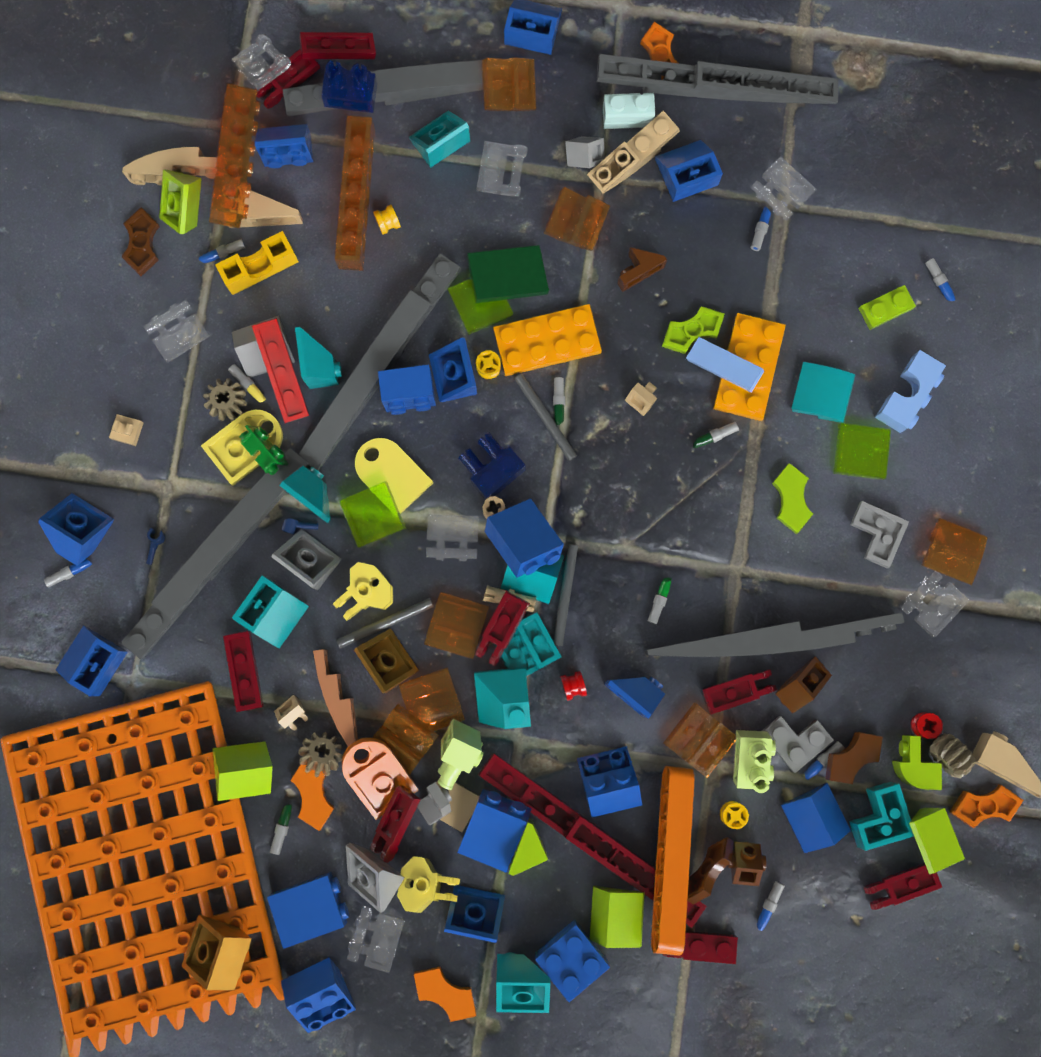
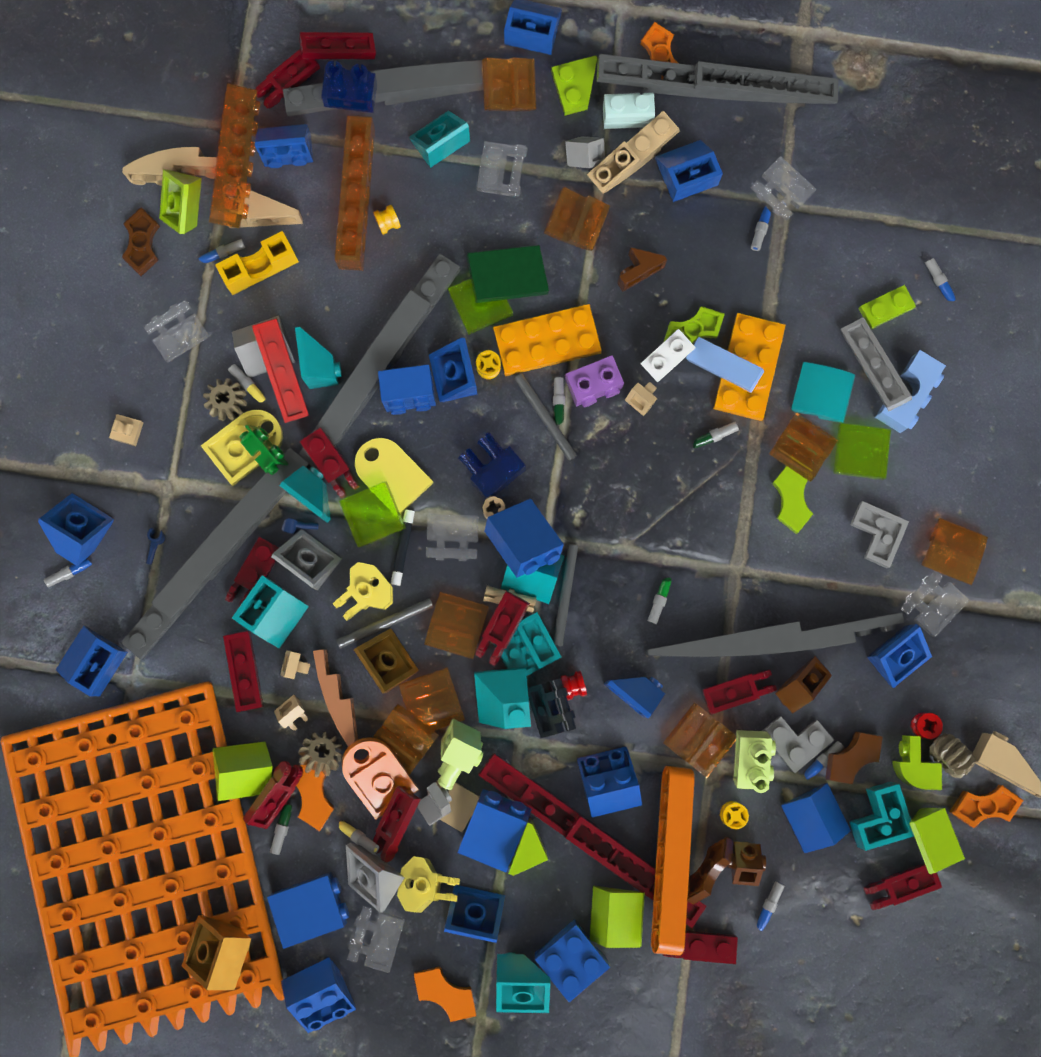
clear plate [232,33,291,91] -> none
none -> dark red hinge [225,537,279,607]
none -> dark red hinge [243,761,304,829]
none -> tan tile [280,650,310,679]
none -> dark red hinge [299,427,359,499]
none -> light grey piece [339,821,379,855]
none -> black bar [390,510,415,586]
none -> black plate [528,678,576,738]
none -> lime wing [551,55,597,116]
none -> medium lavender brick [565,355,624,407]
none -> white brick [640,329,696,382]
none -> clear orange slope [769,412,838,482]
none -> light grey plate [841,317,912,412]
none -> blue slope [867,624,932,688]

